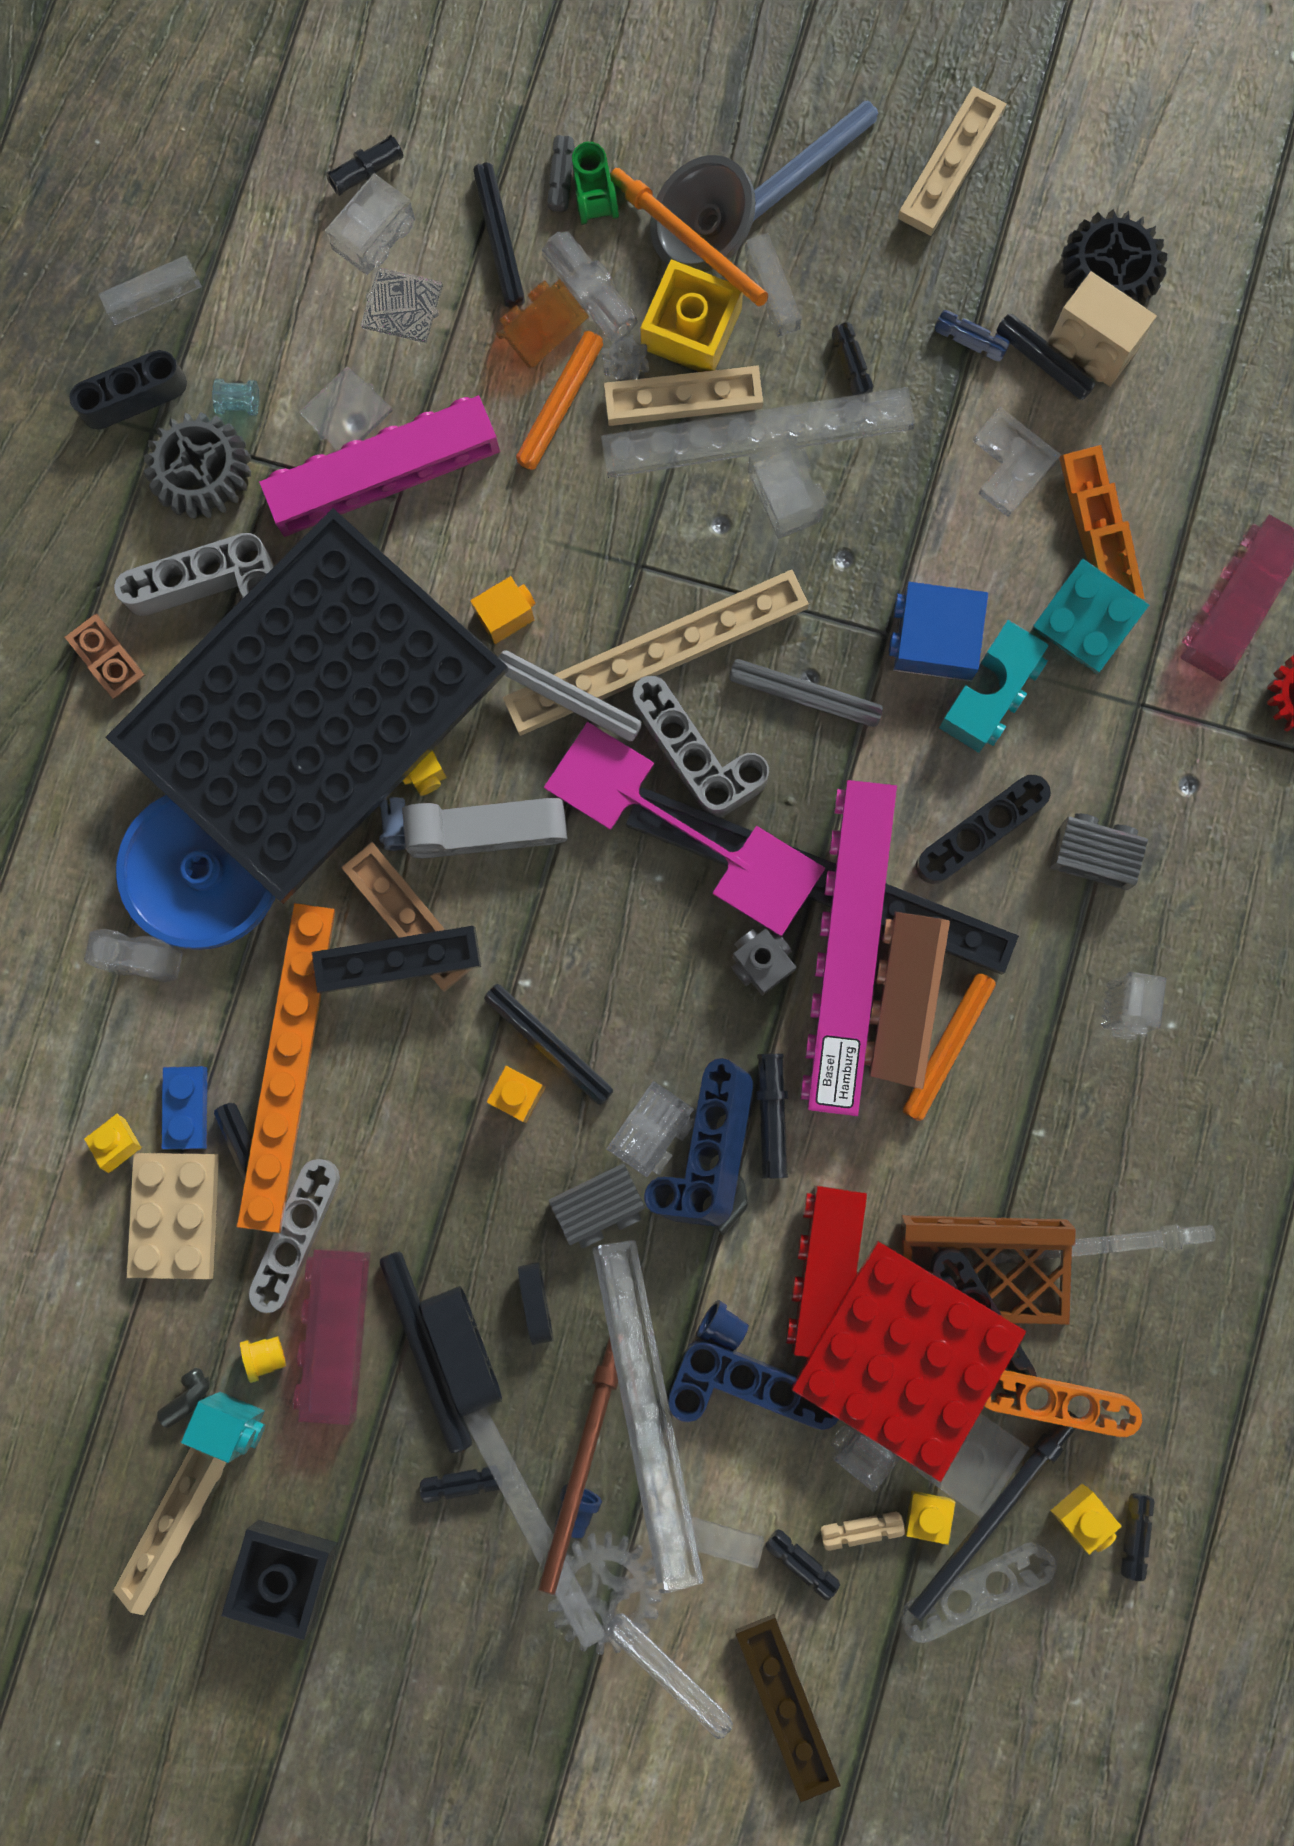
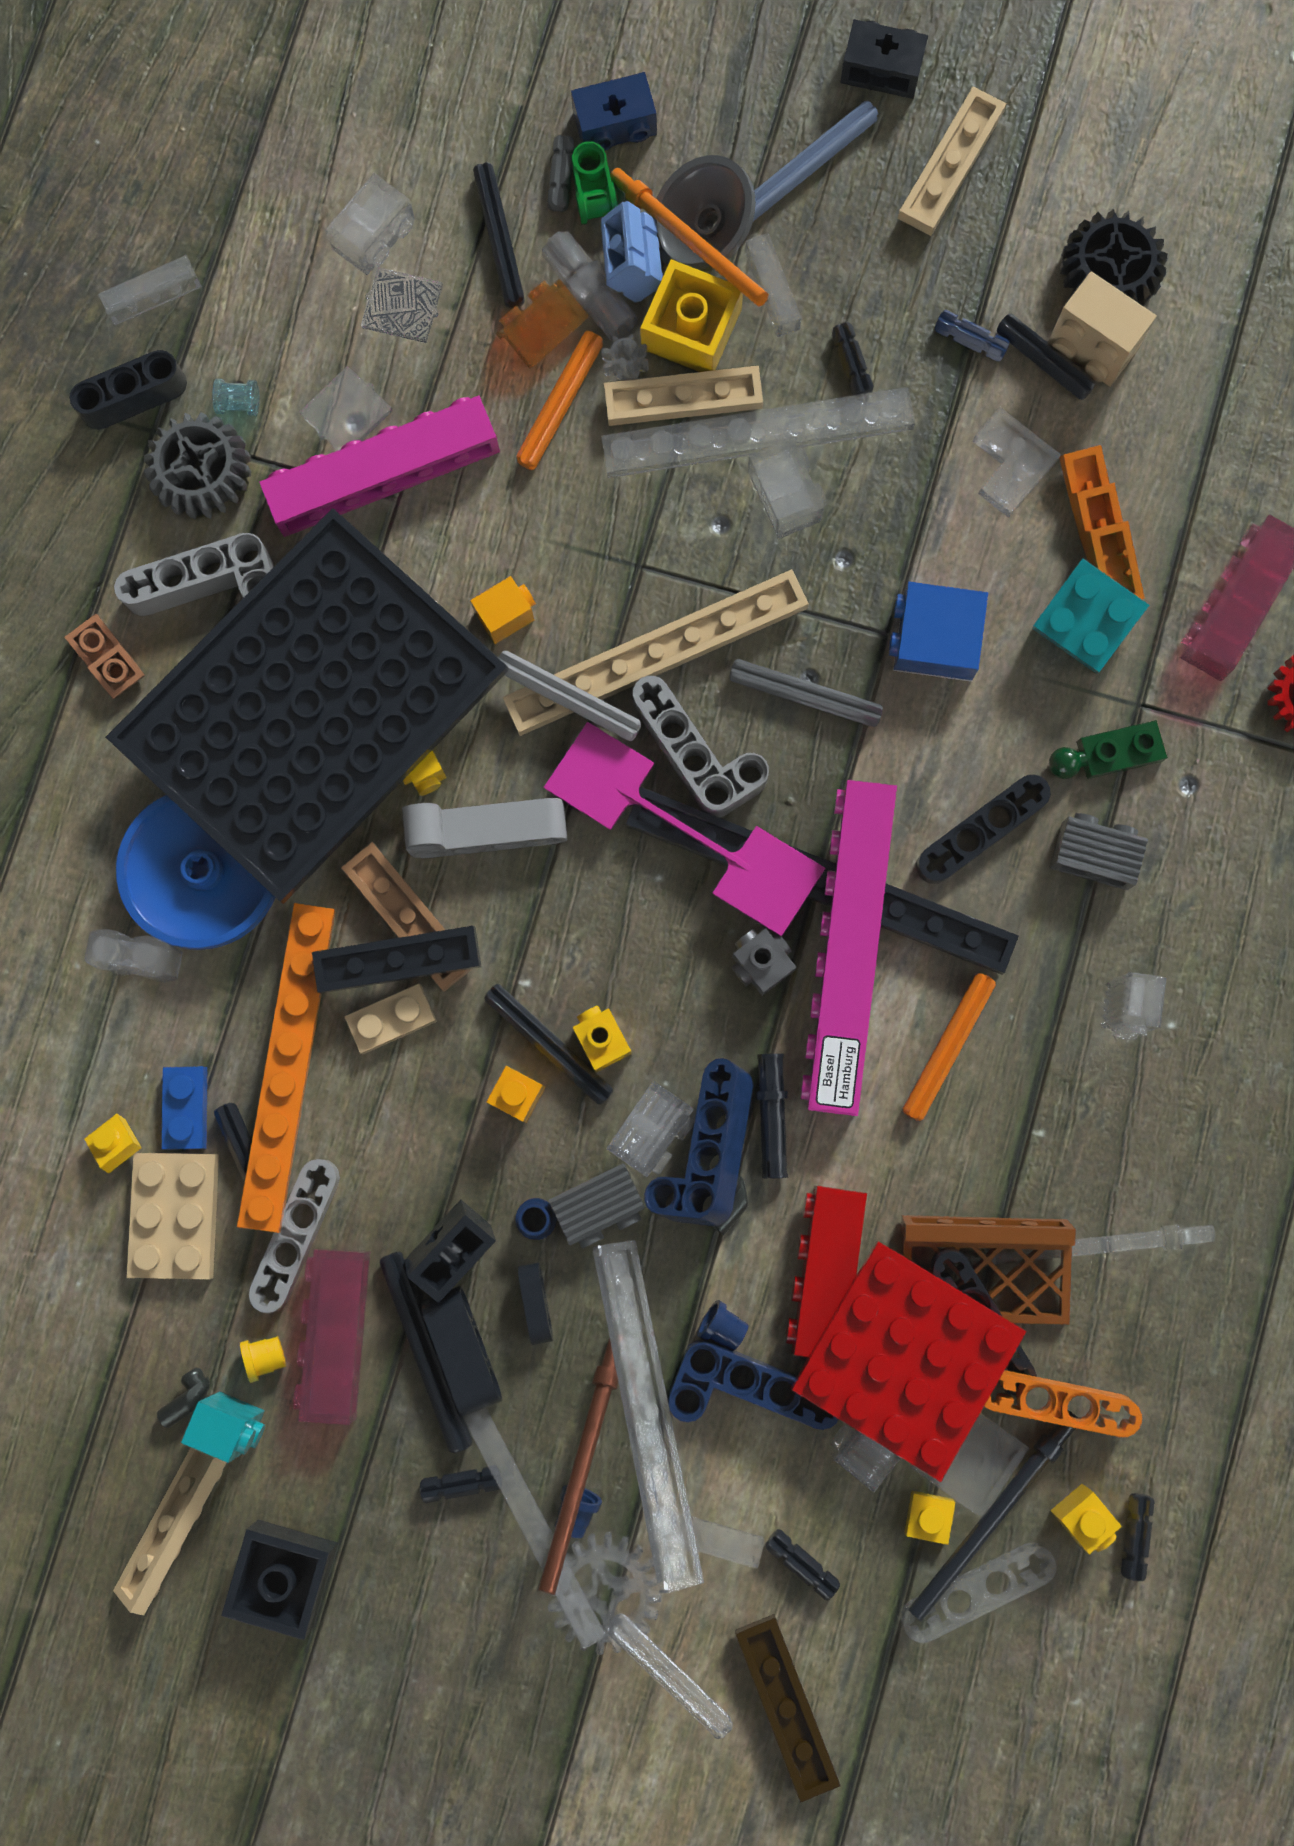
black pin [326,135,404,196] -> none
sand blue pin [379,797,406,851] -> none
tan axle [821,1511,905,1551] -> none
nougat slope [864,912,950,1089] -> none
teal arch [939,620,1049,753] -> none
none -> tan plate [344,984,437,1054]
none -> black brick [404,1199,496,1303]
none -> dark blue piece [516,1198,557,1240]
none -> dark blue brick [571,72,657,151]
none -> yellow brick [573,1006,632,1073]
none -> medium blue brick [601,201,663,302]
none -> black brick [840,19,928,99]
none -> dark green plate [1049,720,1168,779]

